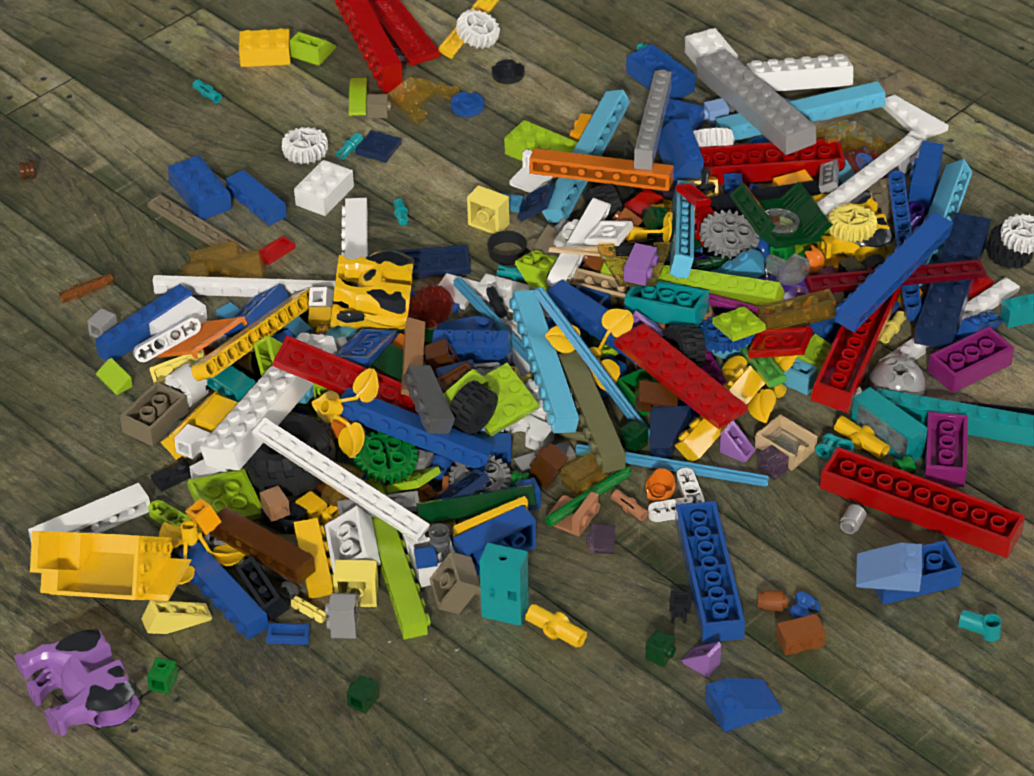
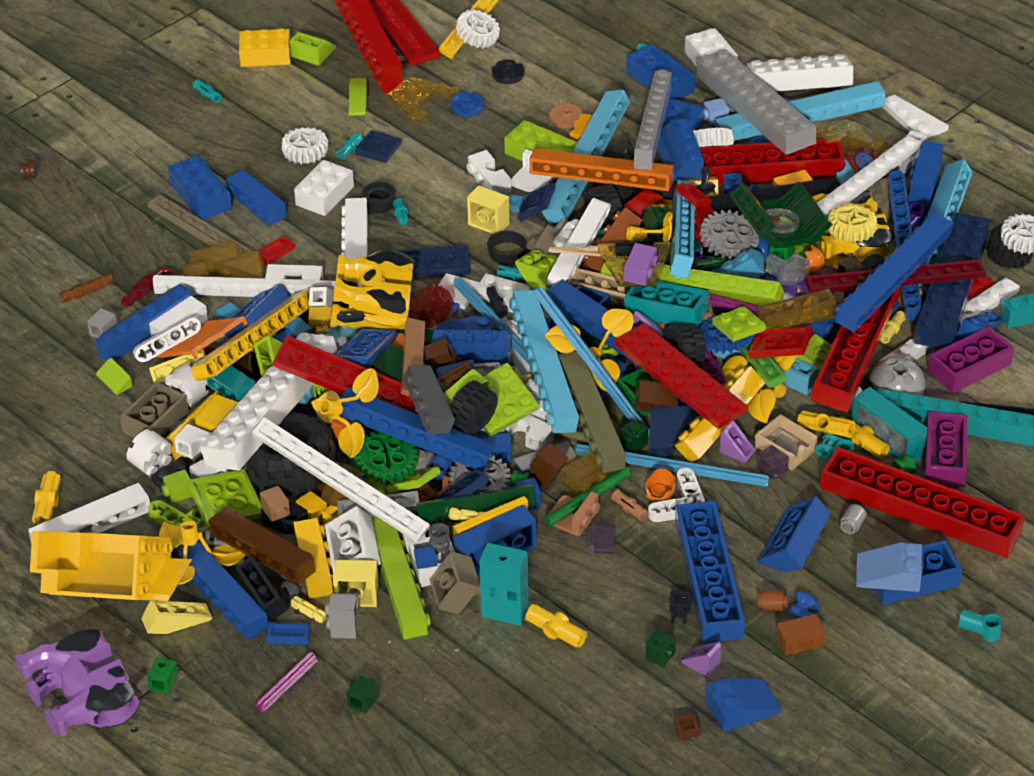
light orange brick [185,498,221,535] -> none
dark tan brick [367,94,391,118] -> none
white tile [585,221,633,246] -> none
light grey plate [819,159,839,193] -> none
none -> yellow piece [32,471,61,525]
none -> dark red piece [121,267,176,307]
none -> white brick [127,429,172,477]
none -> lime brick [161,469,192,504]
none -> magenta axle [255,652,317,712]
none -> white arch [265,264,324,281]
none -> black tyre [362,181,396,213]
none -> light yellow axle [449,508,485,521]
none -> white arch [467,150,511,194]
none -> nougat plate [549,103,583,129]
none -> reddish brown plate [674,714,700,740]
none -> blue slope [757,496,831,573]
none -> yellow piece [797,411,856,438]

